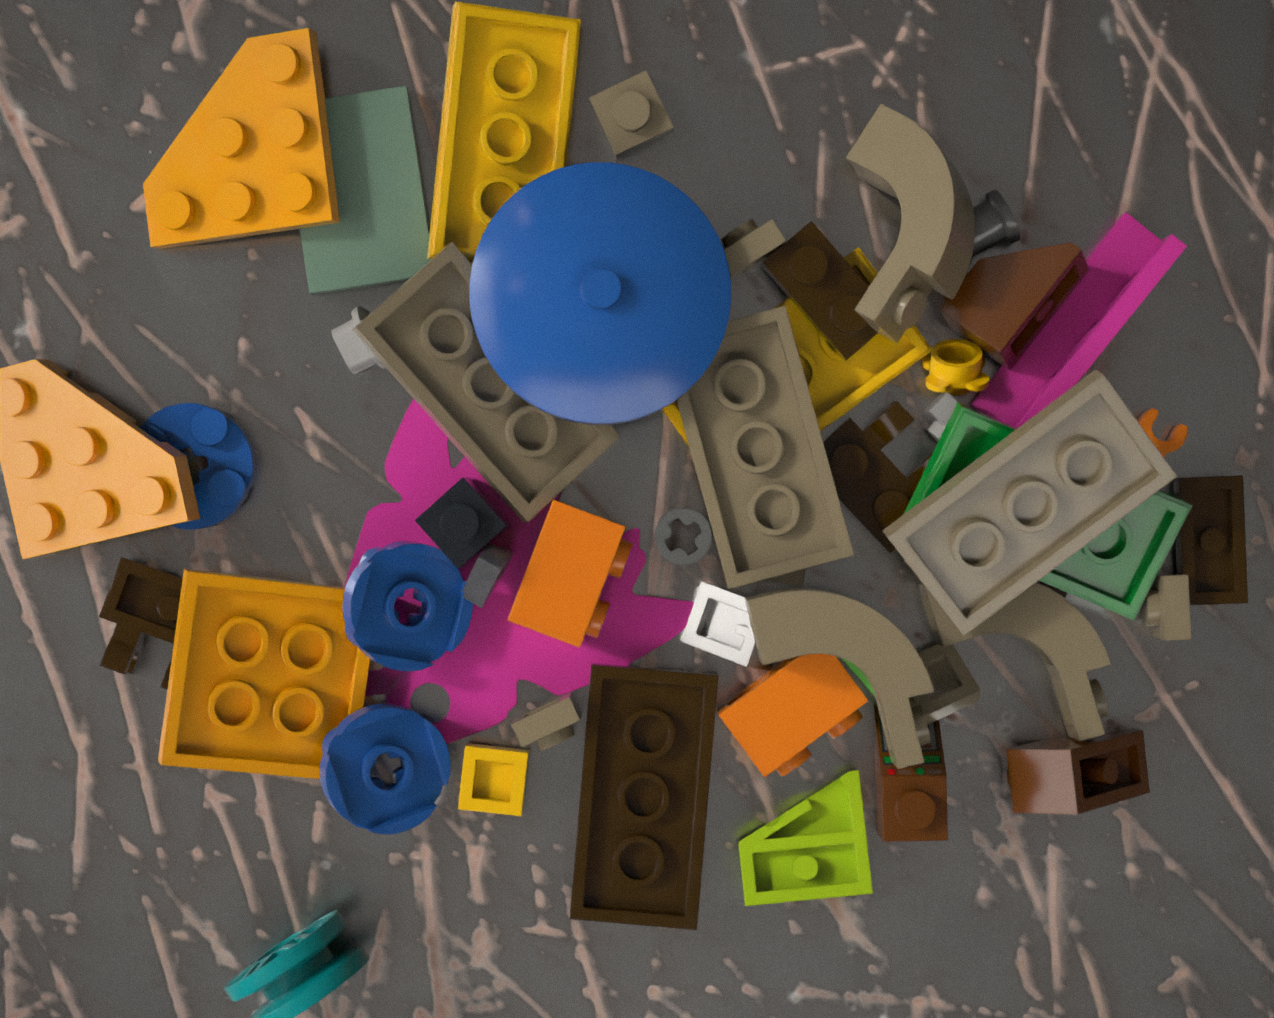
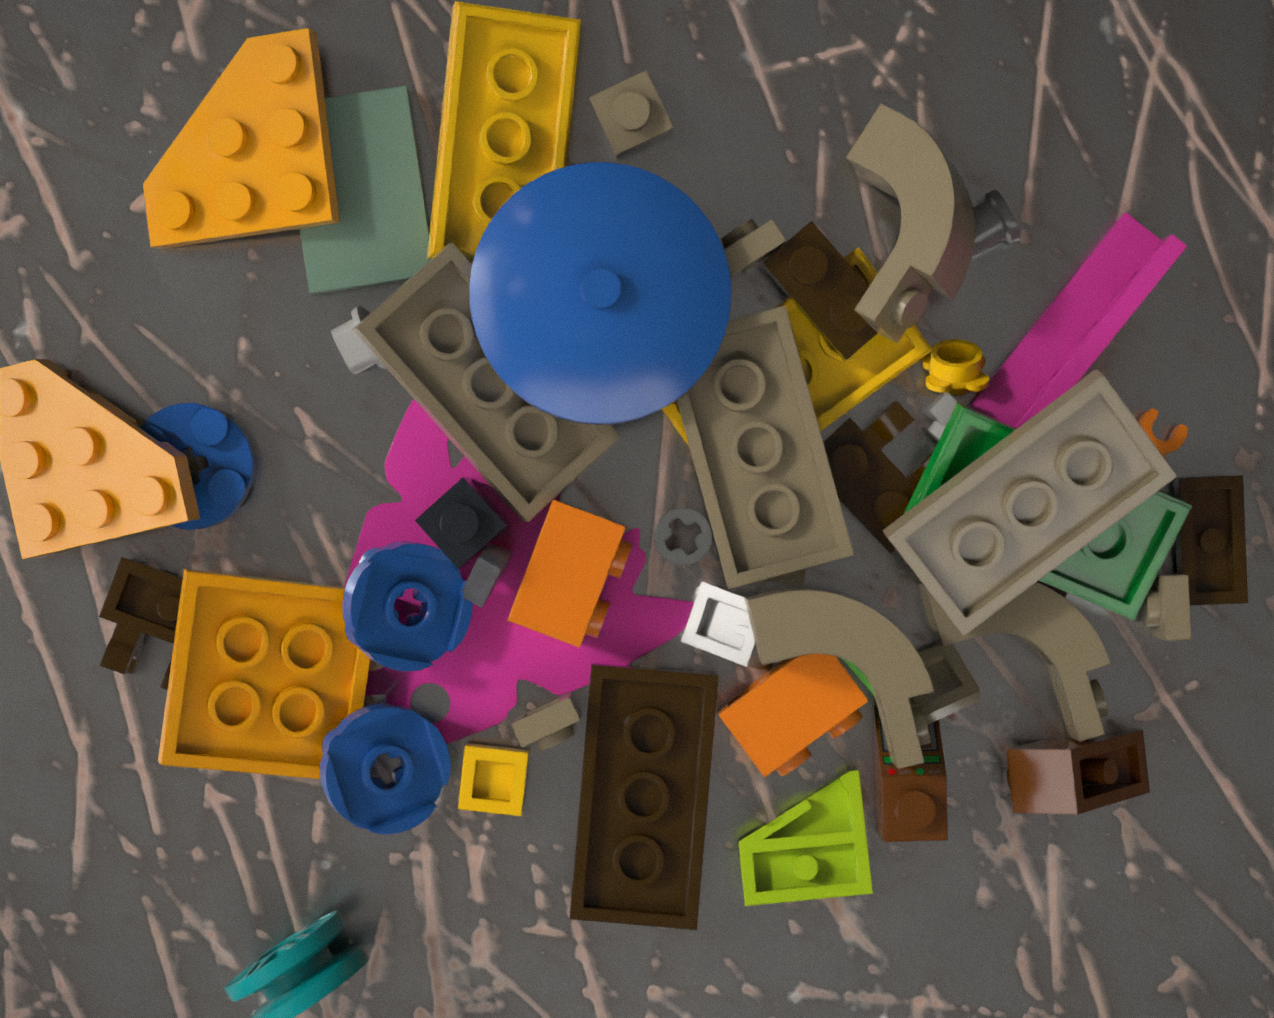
reddish brown slope [939,242,1089,370] -> none

